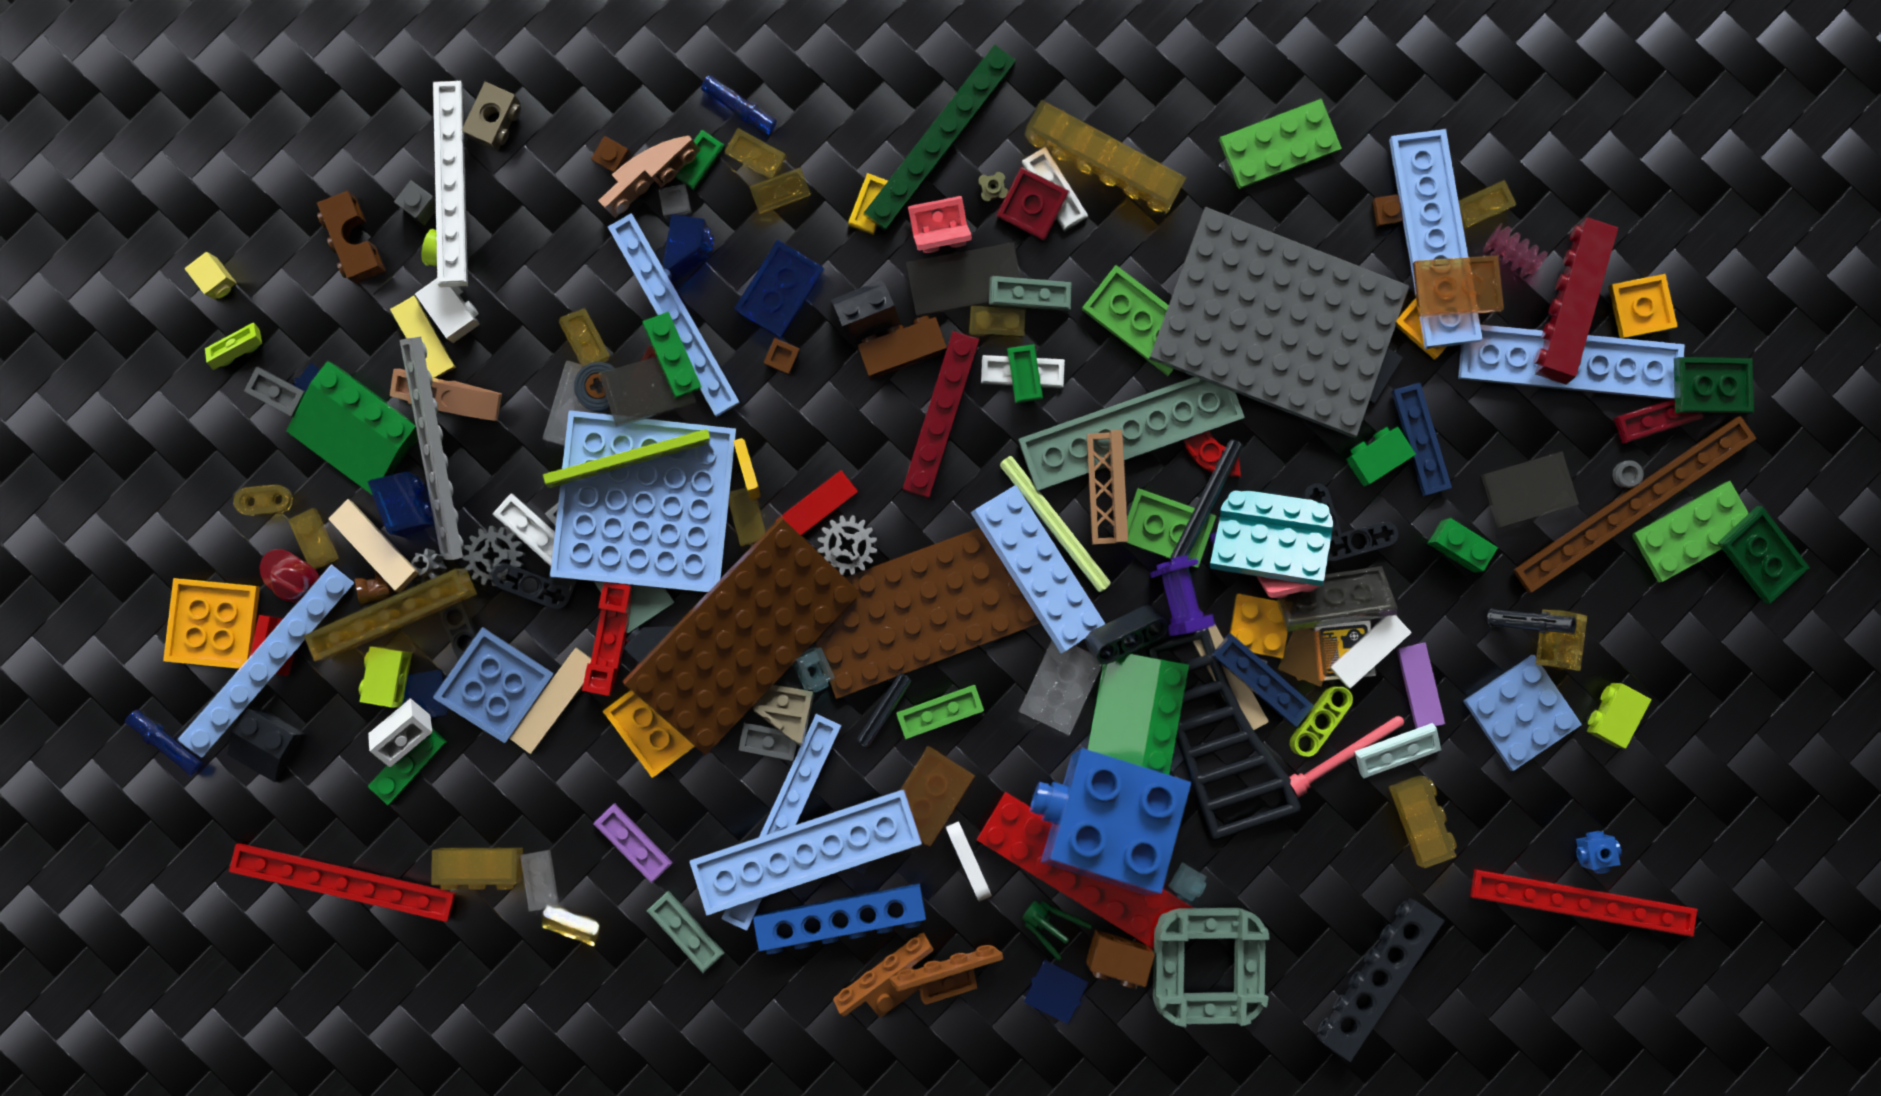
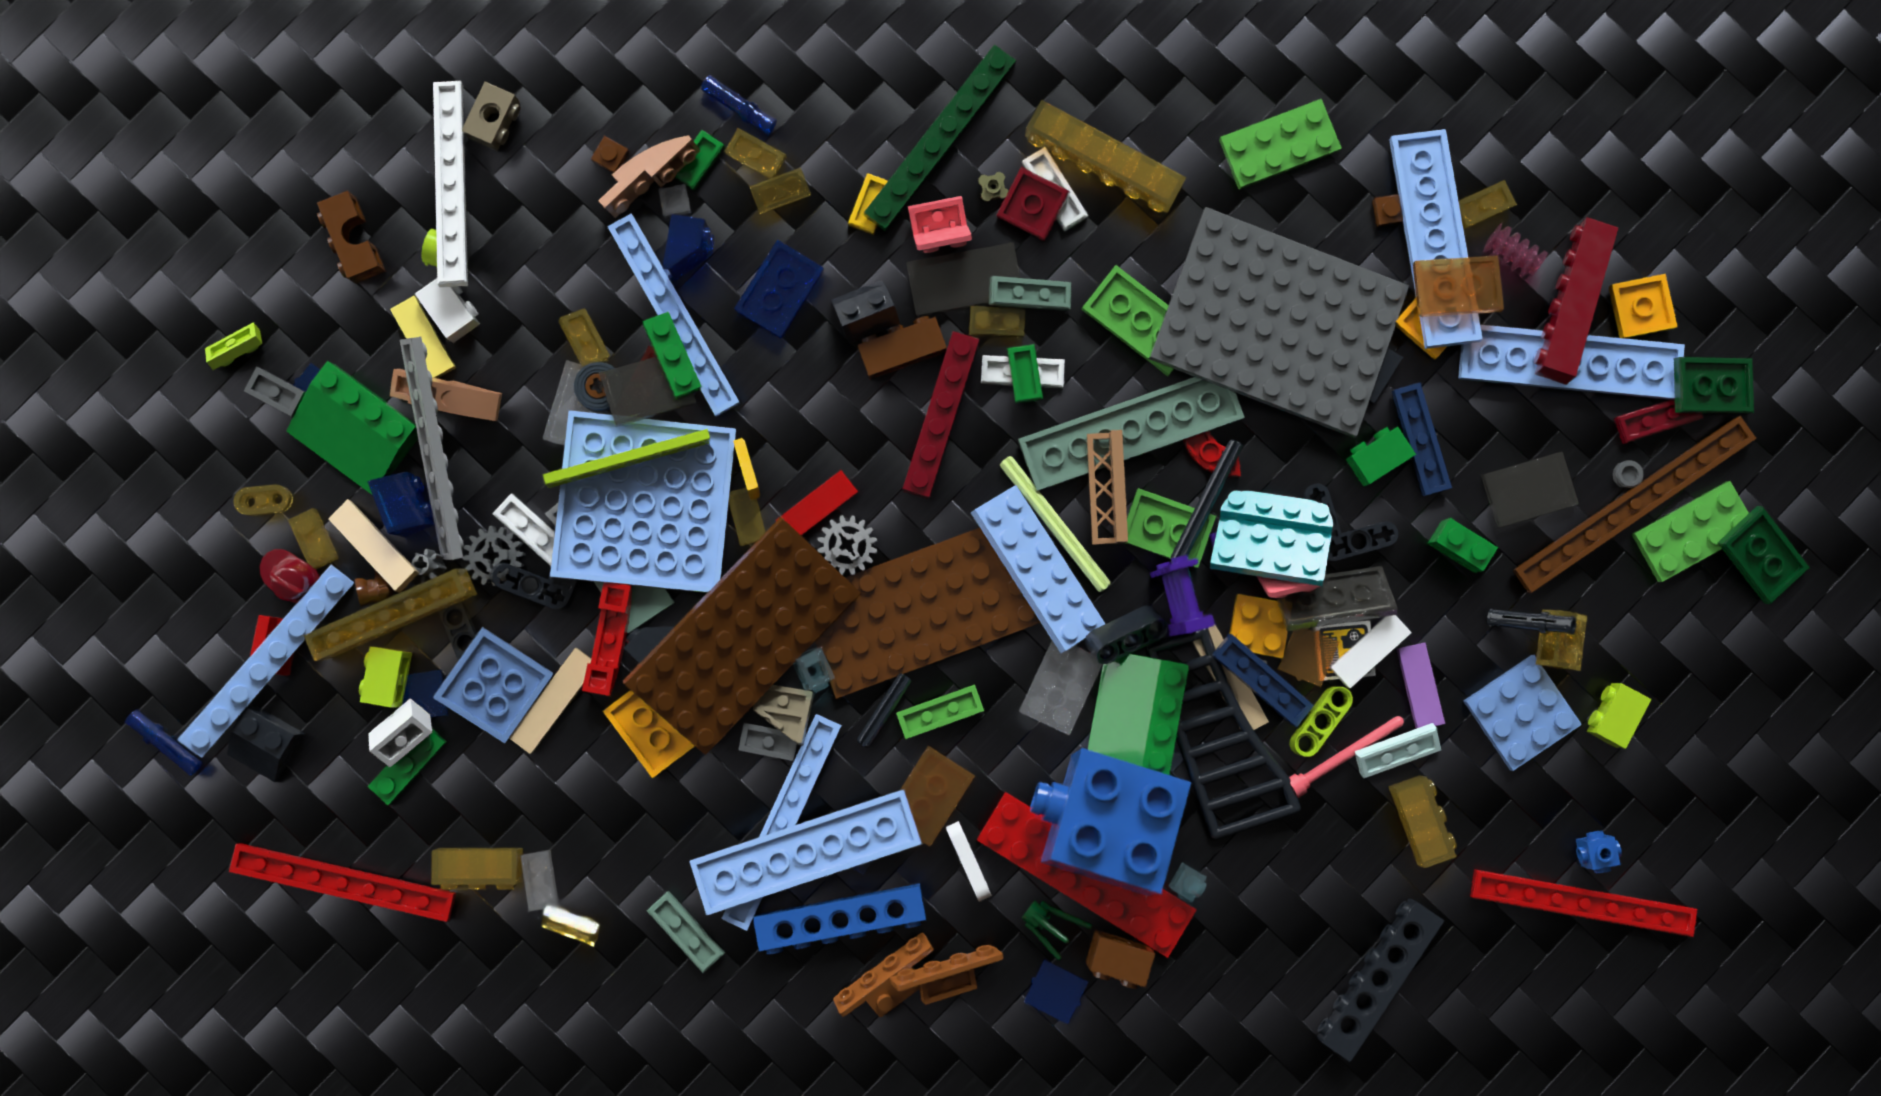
light orange plate [163,578,260,669] -> none
light yellow brick [184,252,236,300] -> none
dark grey brick [394,180,436,226] -> none
medium lavender tile [594,804,673,884] -> none
reddish brown plate [764,338,800,375] -> none
sand green plate [1153,908,1269,1027] -> none

